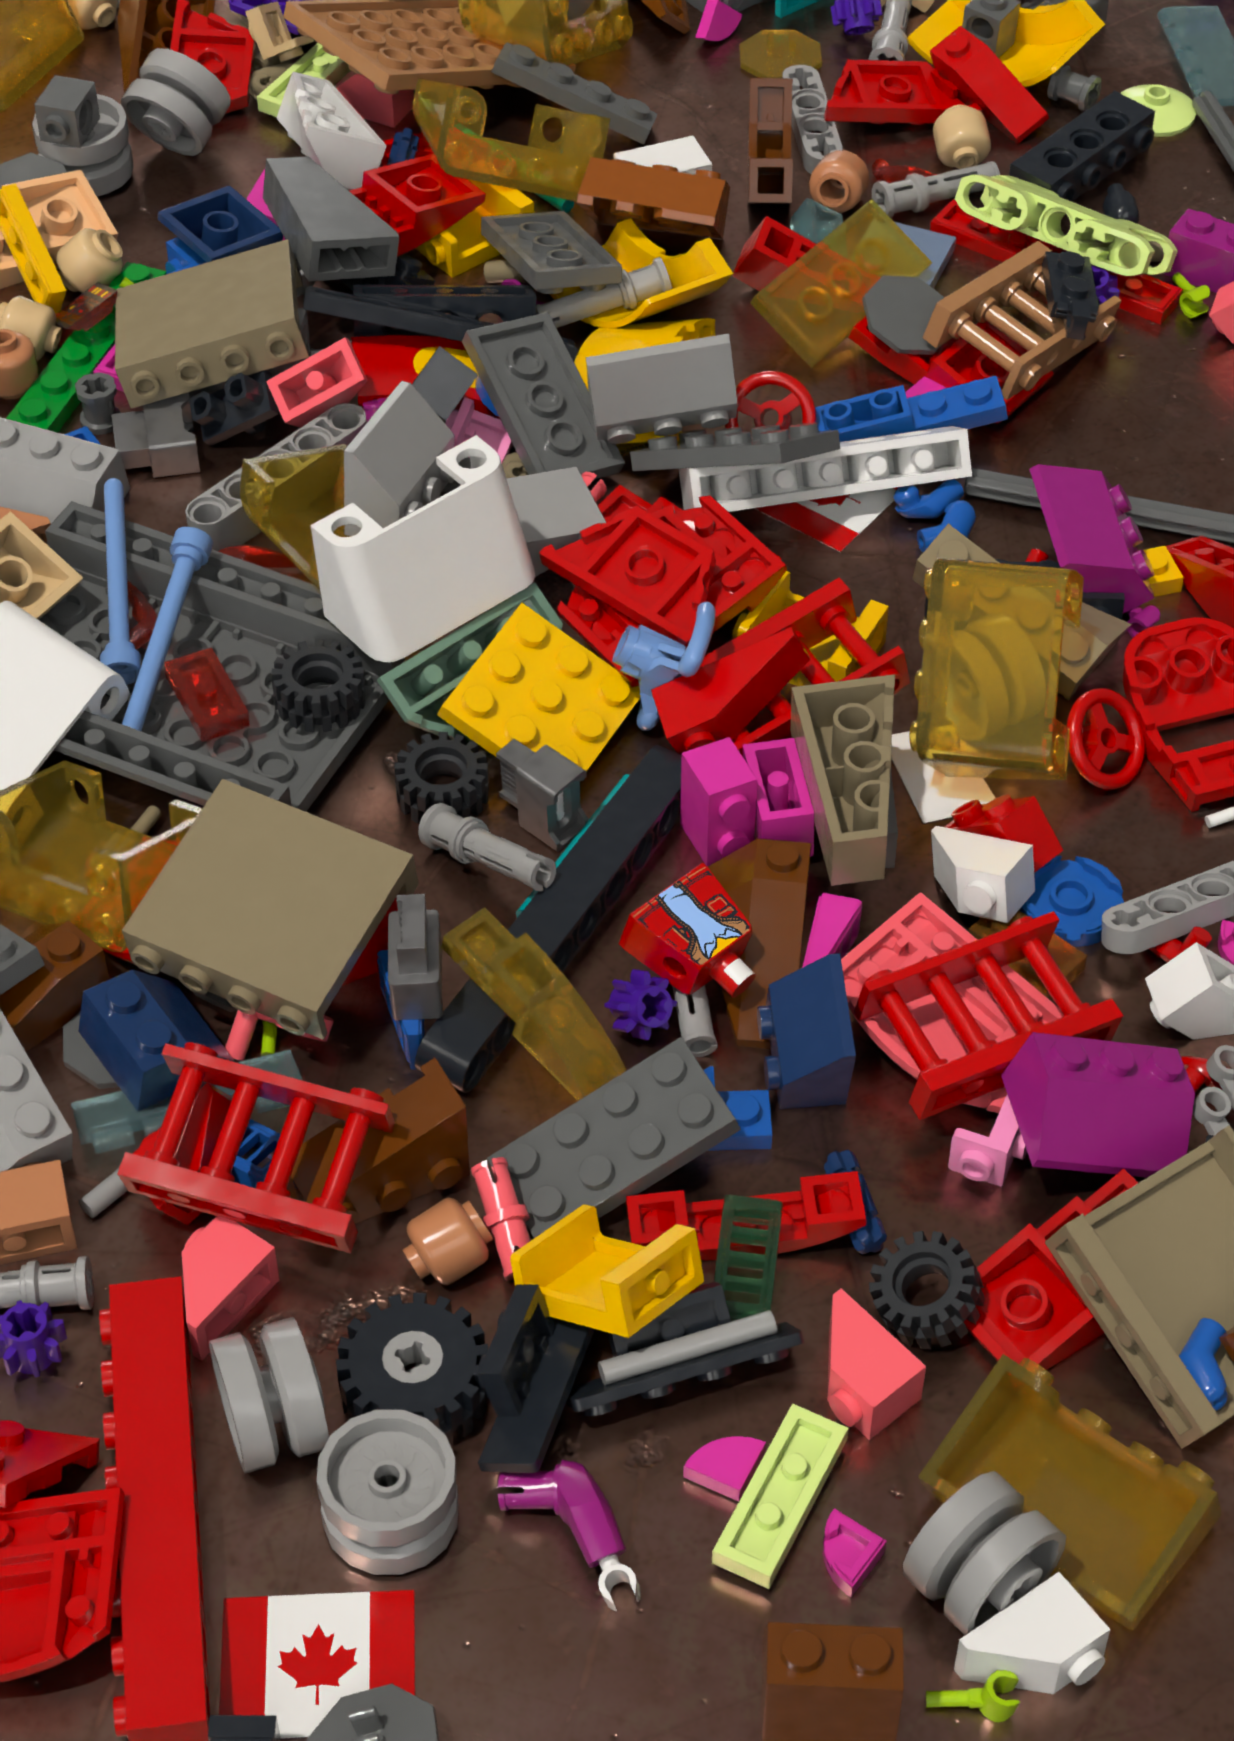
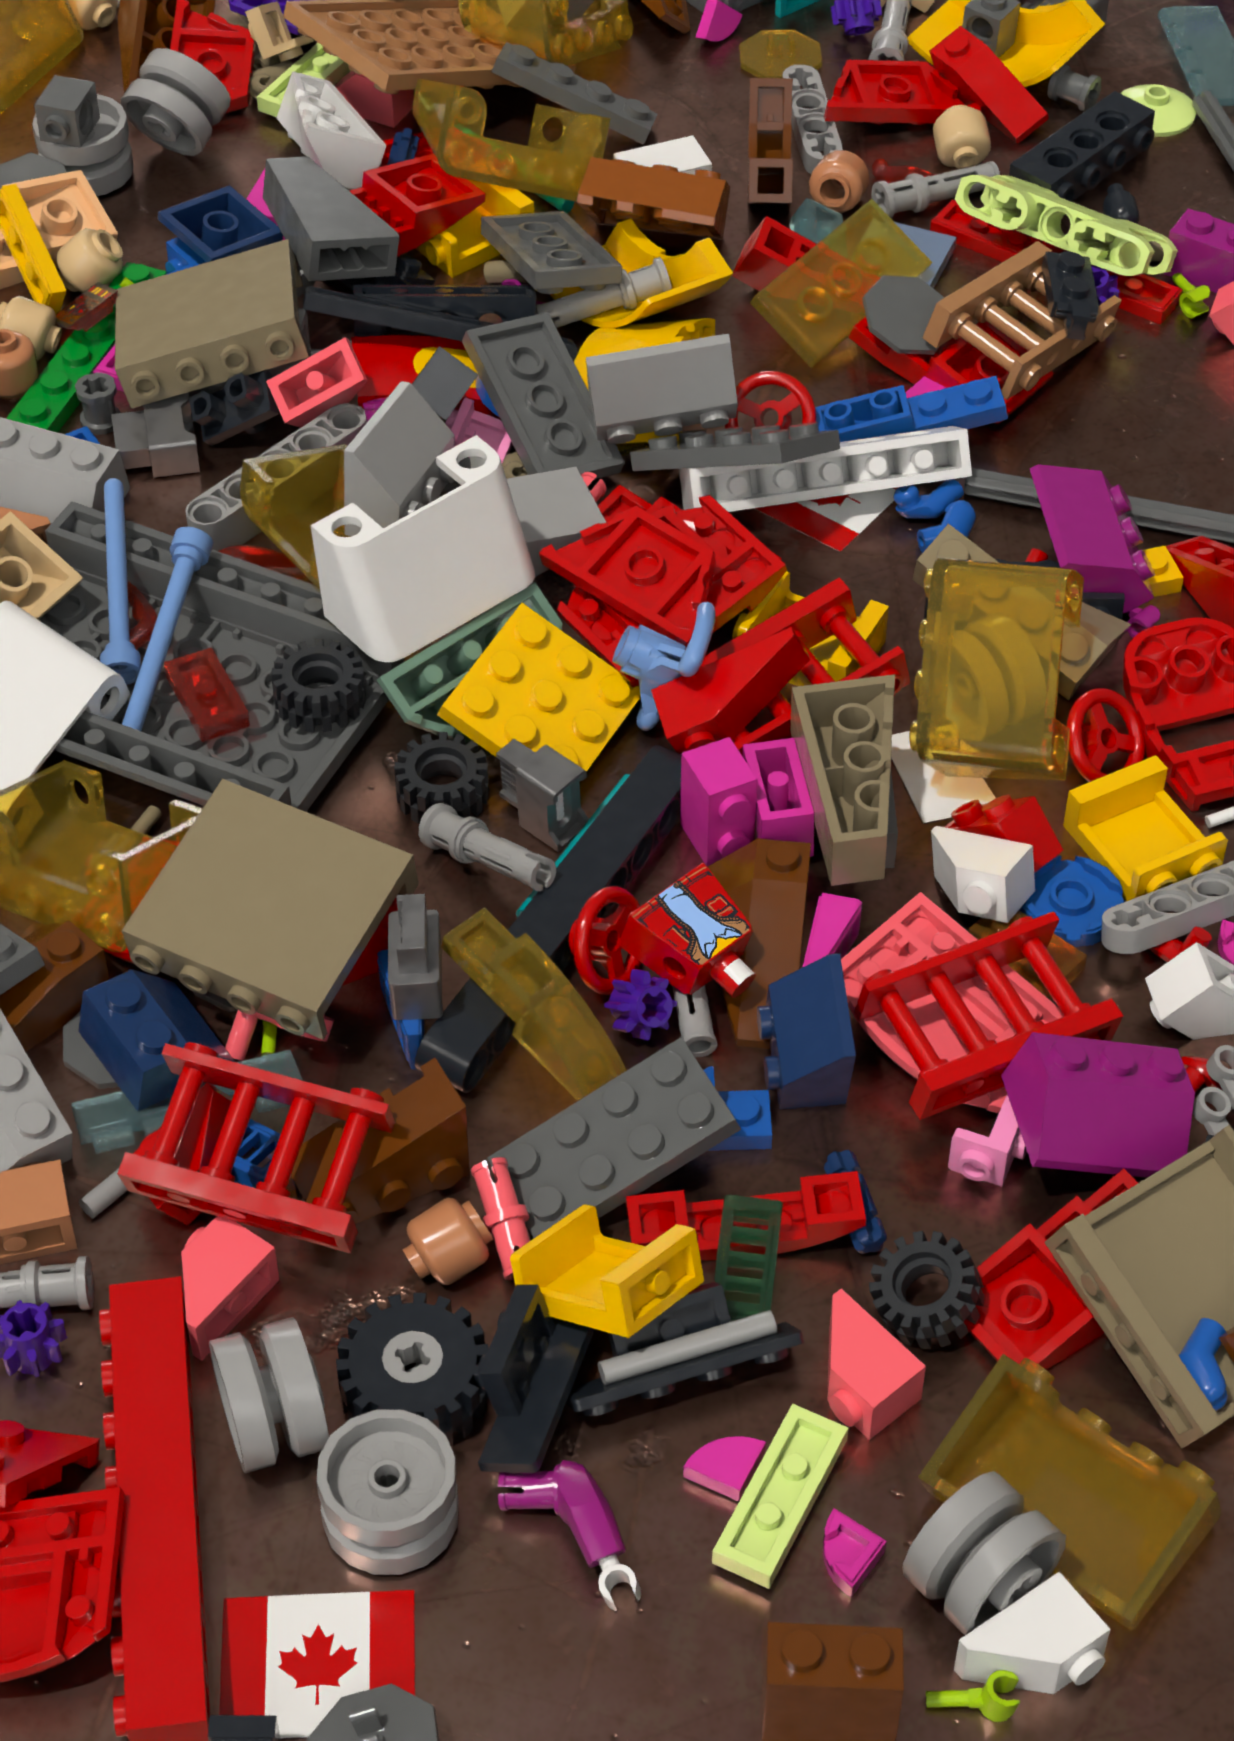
none -> red piece [569,886,642,995]
none -> yellow panel [1063,755,1228,901]

